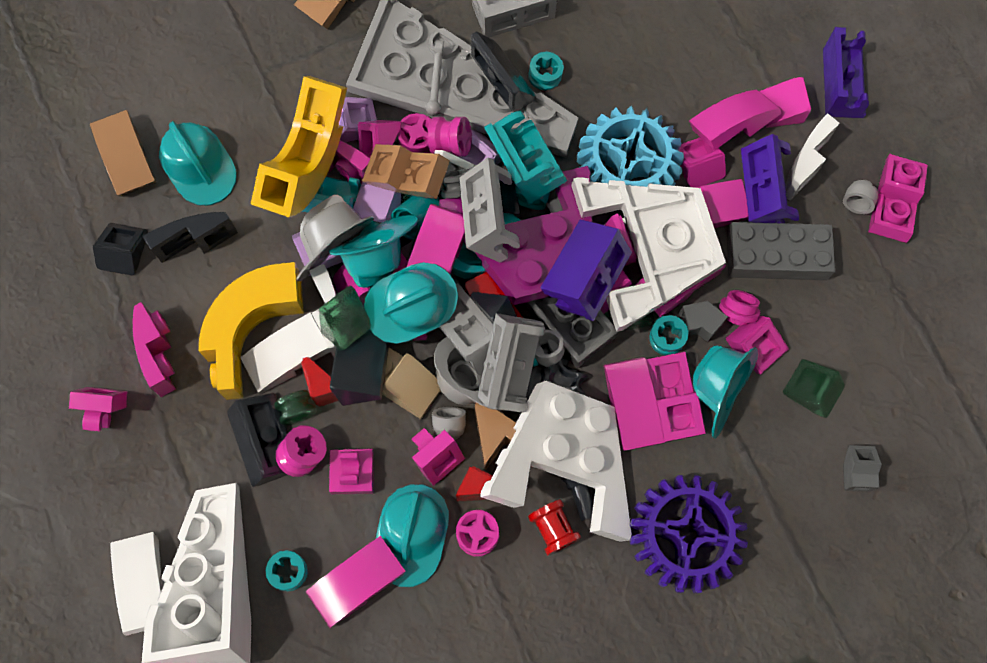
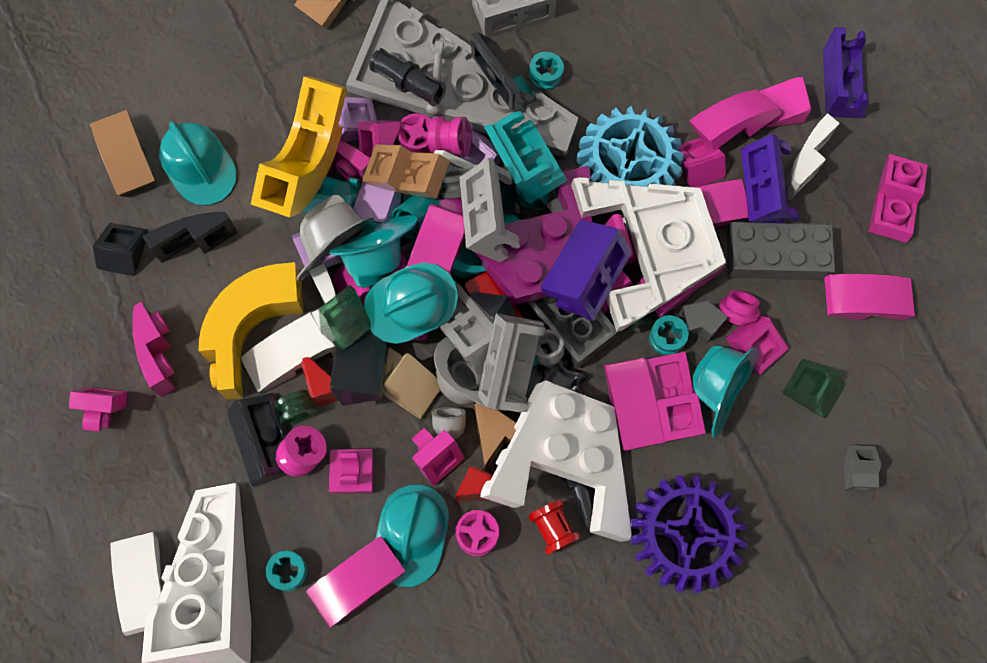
light grey hinge [843,180,878,214] -> none
none -> black pin [369,48,446,106]
none -> dark pink slope [824,274,915,321]

